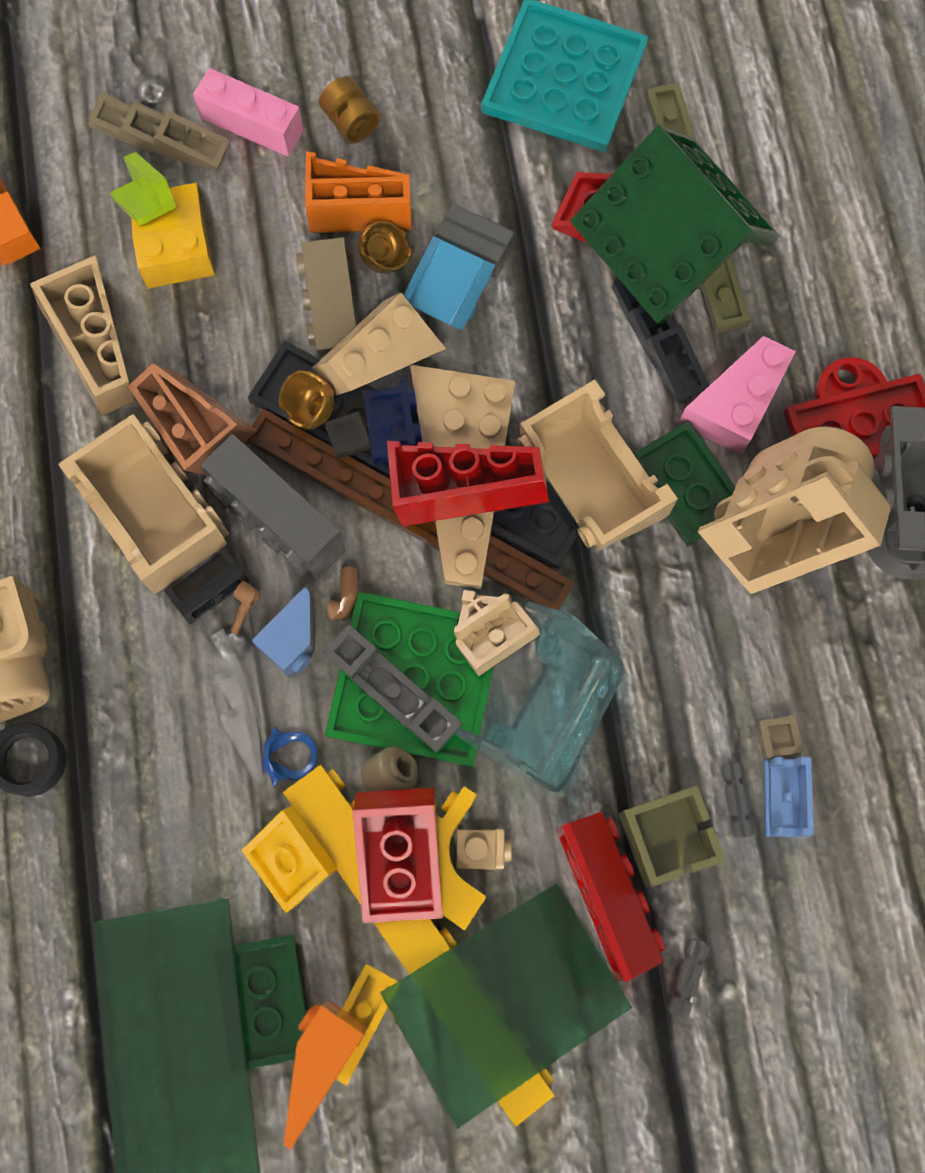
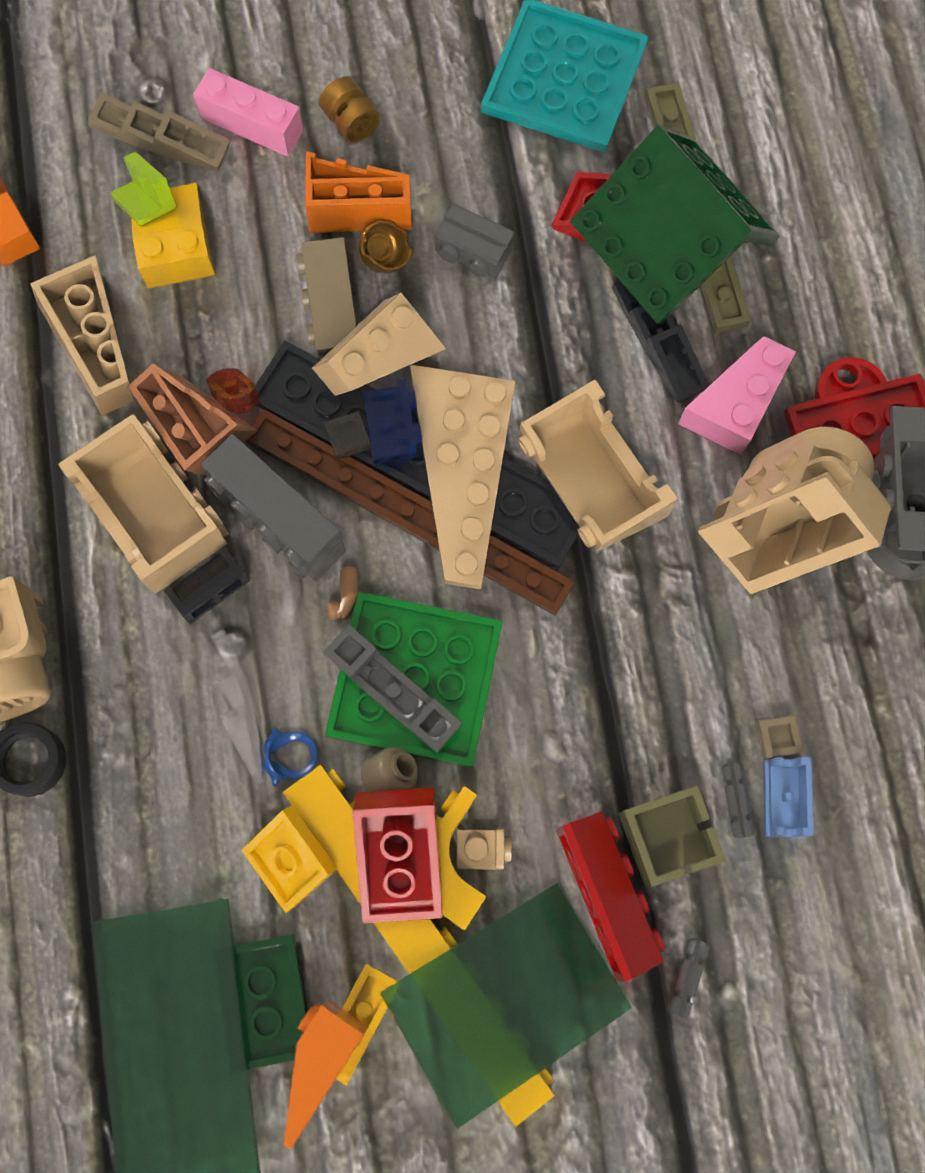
medium nougat hand [230,581,260,635] -> none
medium blue slope [252,587,314,678] -> none
pearl gold hair [278,370,335,430] -> none
red wedge [387,441,549,527] -> none
dark azure slope [404,236,495,330] -> none
tan slope [454,590,540,677] -> none
clear light blue windscreen [455,601,623,792] -> none
dark green plate [633,420,736,547] -> none
none -> clear red plate [206,368,259,414]

